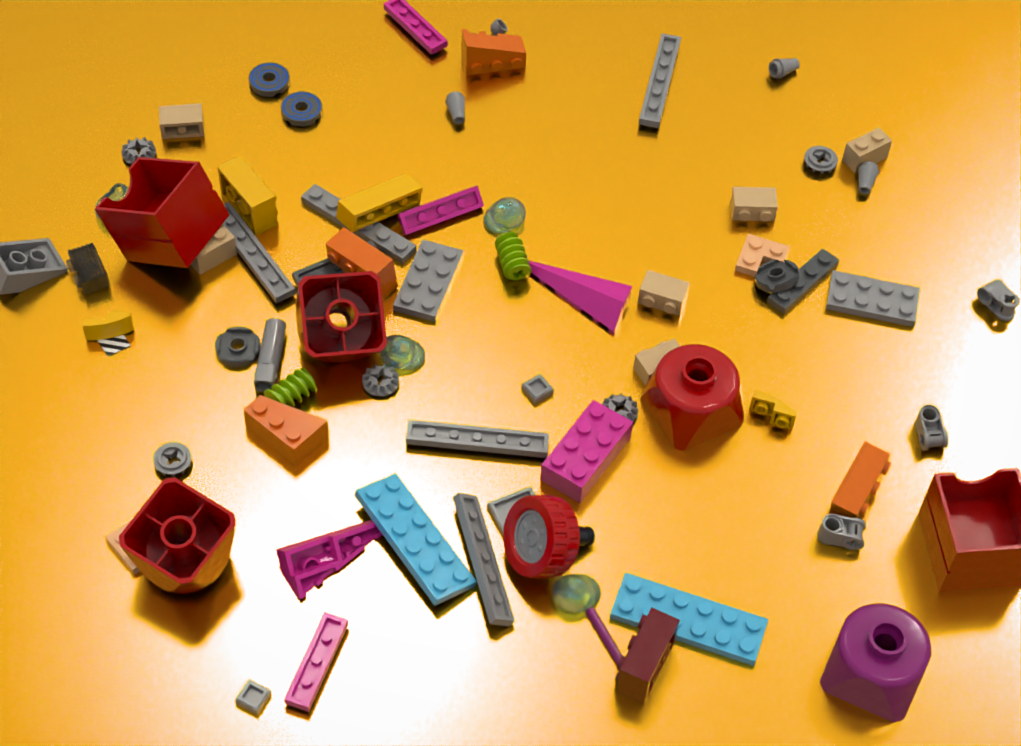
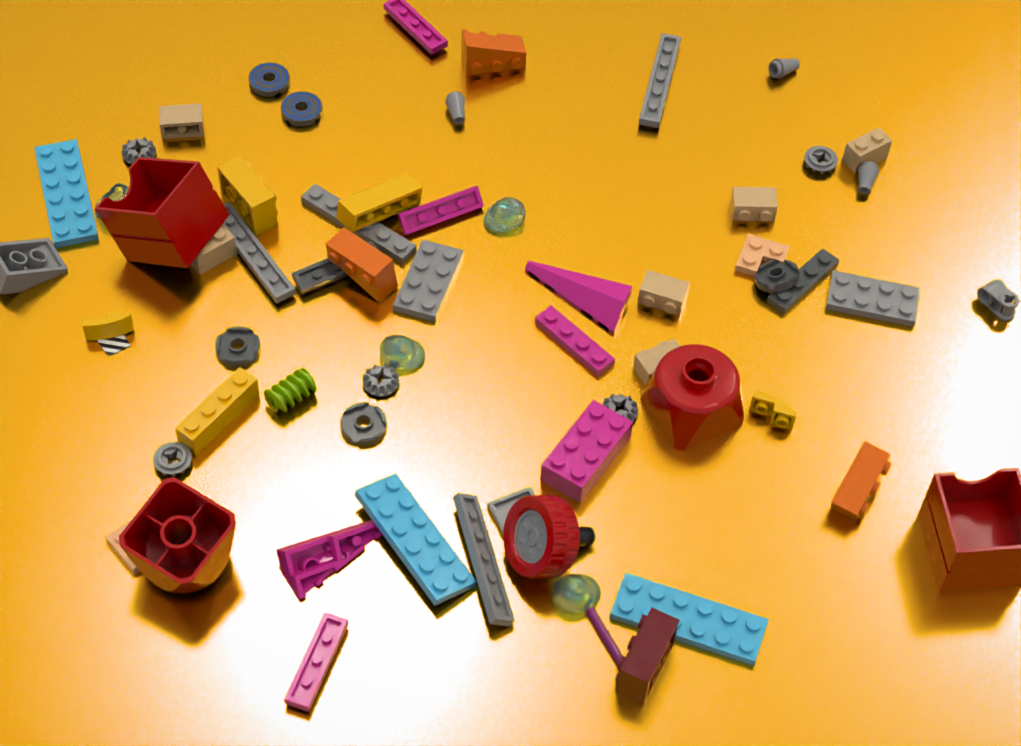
clear smoke brick [66,243,110,295] -> none
light grey tile [235,679,272,715] -> none
orange wedge [243,395,329,466] -> none
light grey piece [254,318,287,392] -> none
red piece [296,271,387,363] -> none
light grey plate [405,419,550,458] -> none
light grey hinge [490,18,508,36] -> none
lime piece [494,232,532,281] -> none
light grey tile [521,374,554,404] -> none
light grey piece [817,514,866,550] -> none
magenta piece [820,603,932,723] -> none
light grey piece [914,404,949,451] -> none
none -> medium azure plate [34,139,99,248]
none -> yellow brick [175,367,259,456]
none -> tile [340,402,387,446]
none -> dark pink plate [535,305,615,377]

